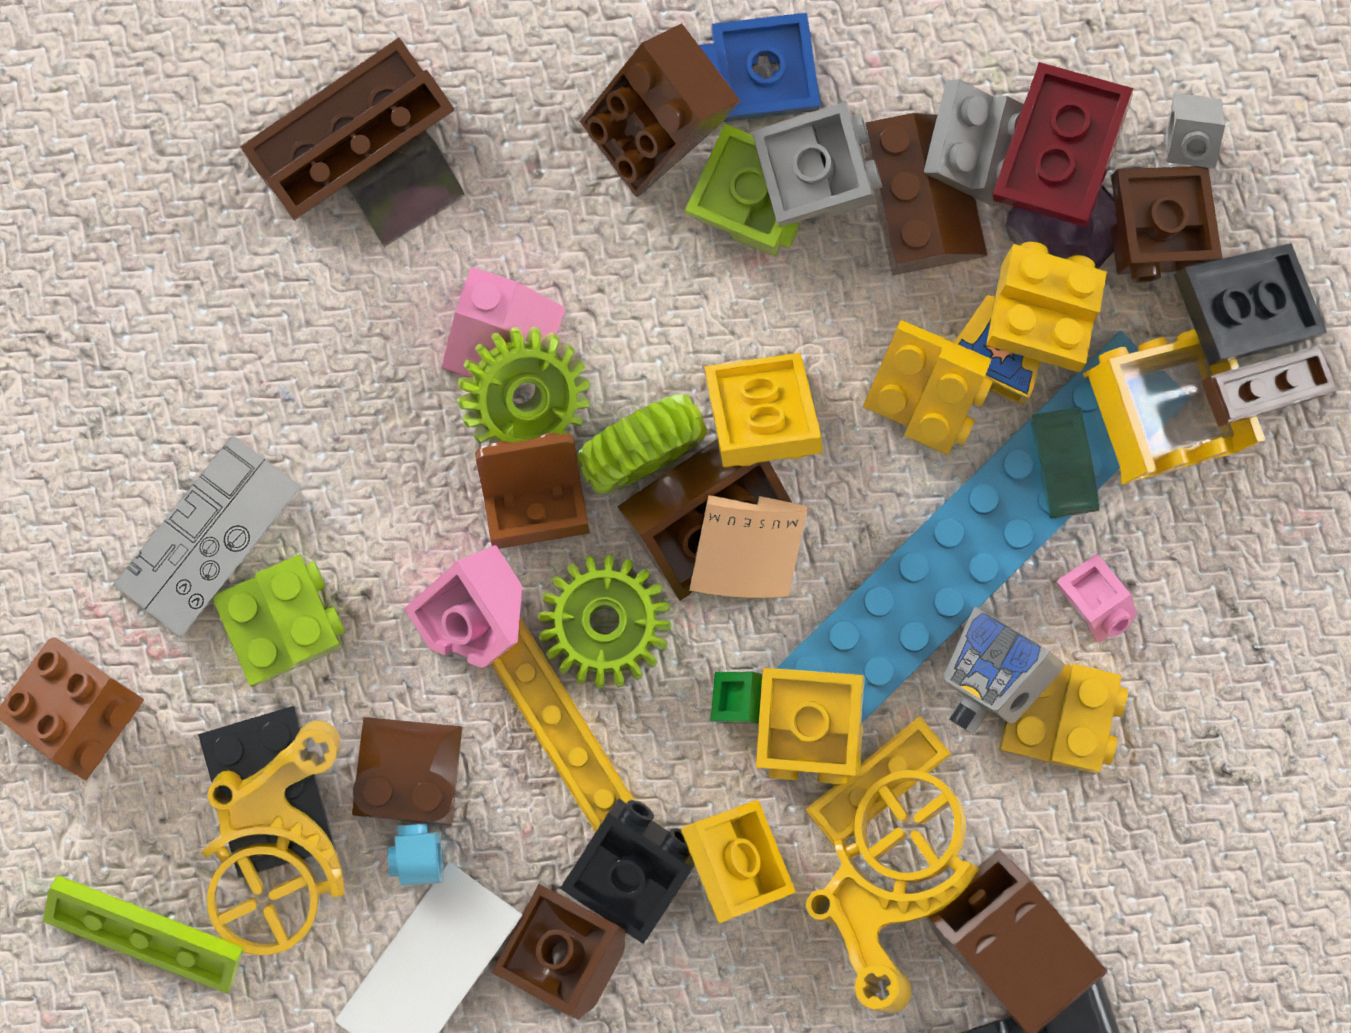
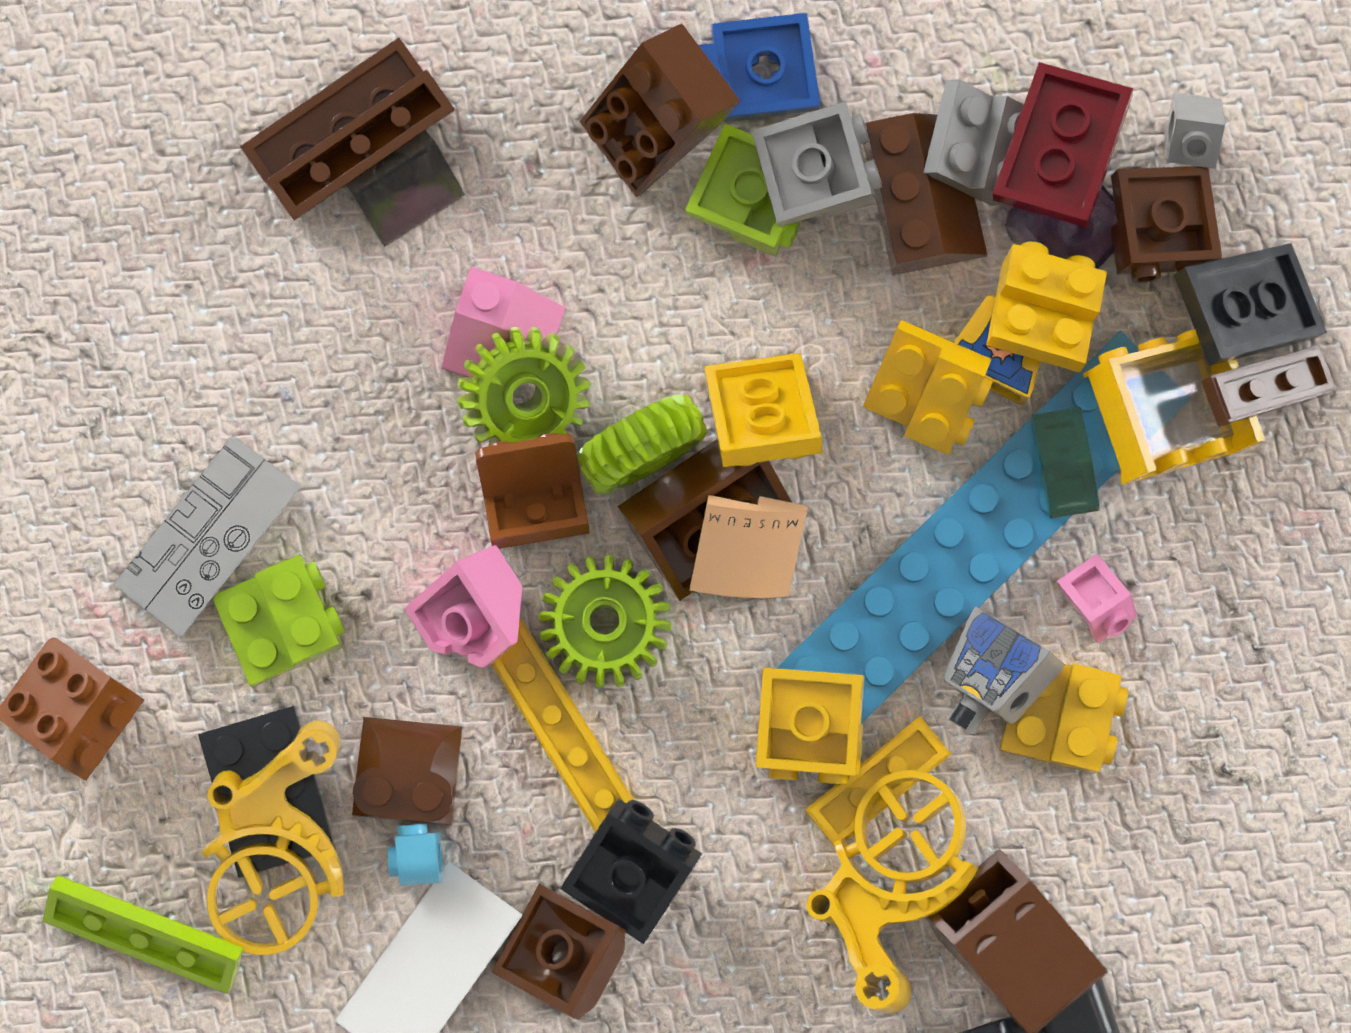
yellow plate [681,799,796,923] -> none
green plate [710,672,763,724] -> none

